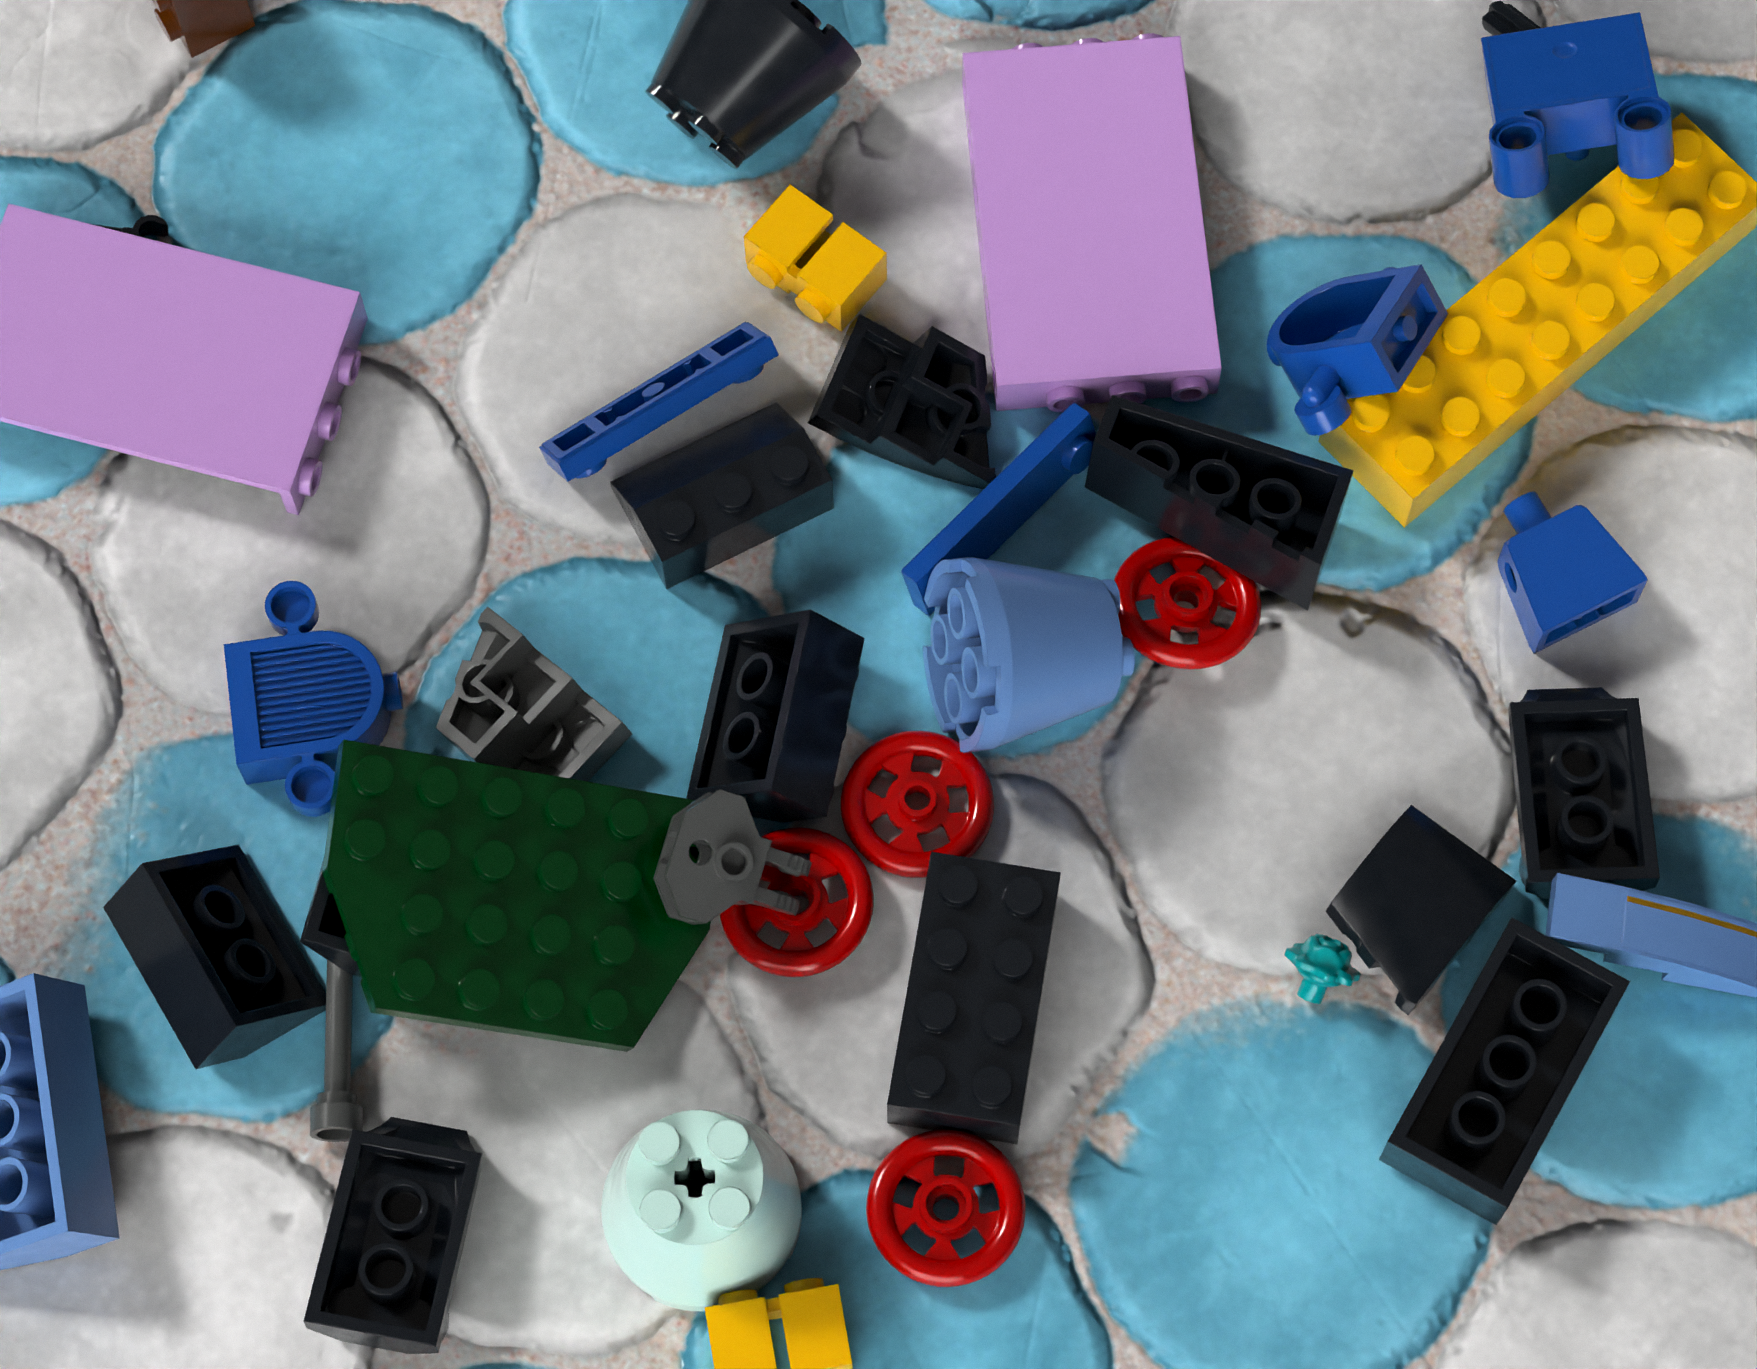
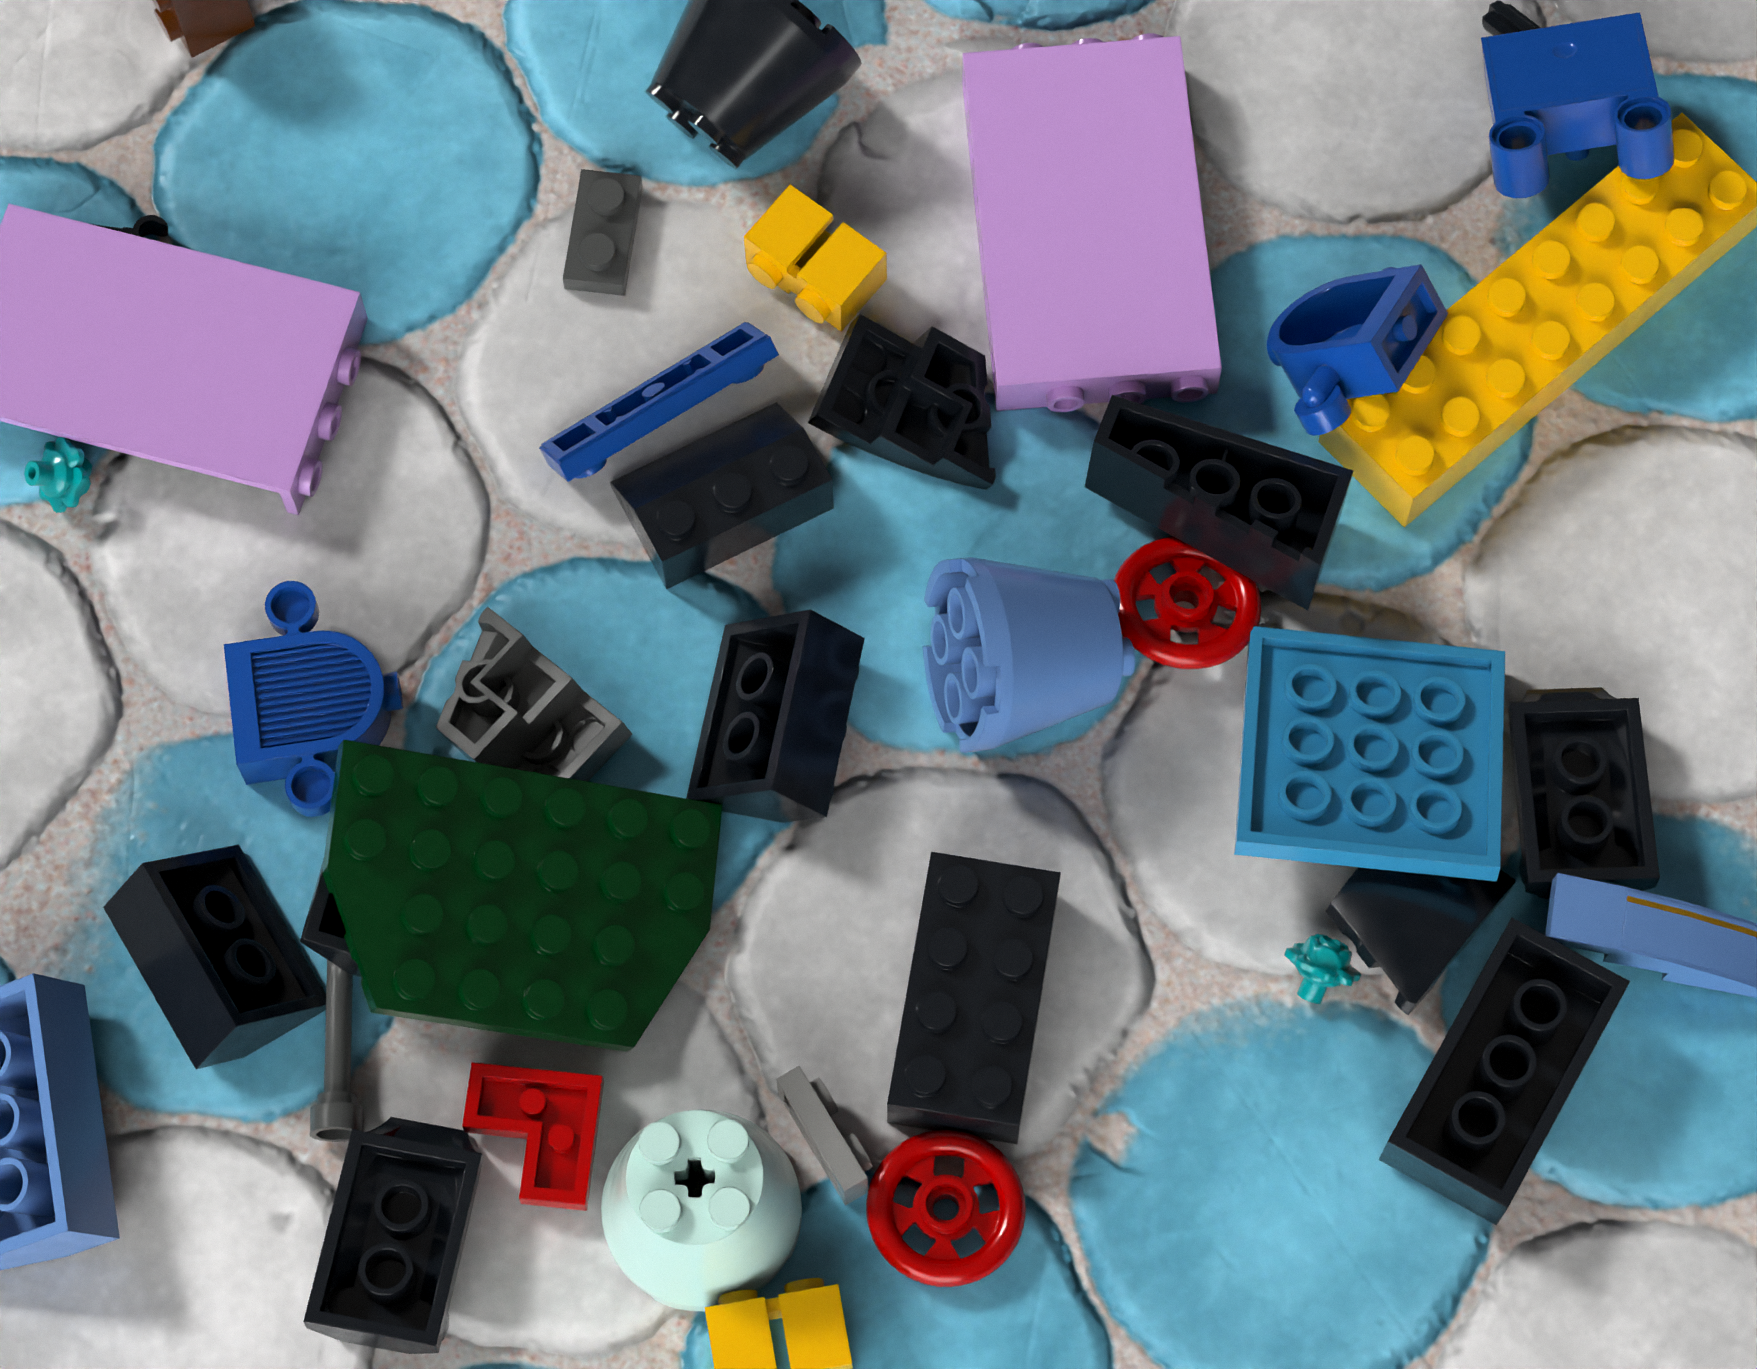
dark grey hinge [653,789,812,925] -> none
red plate [720,827,874,977] -> none
red plate [840,731,994,878] -> none
blue plate [901,402,1096,616] -> none
blue torso [1497,491,1648,654] -> none
none -> teal plant [24,437,92,513]
none -> red plate [462,1062,604,1211]
none -> dark grey plate [563,169,643,296]
none -> light grey plate [776,1066,872,1206]
none -> dark azure plate [1234,626,1505,881]

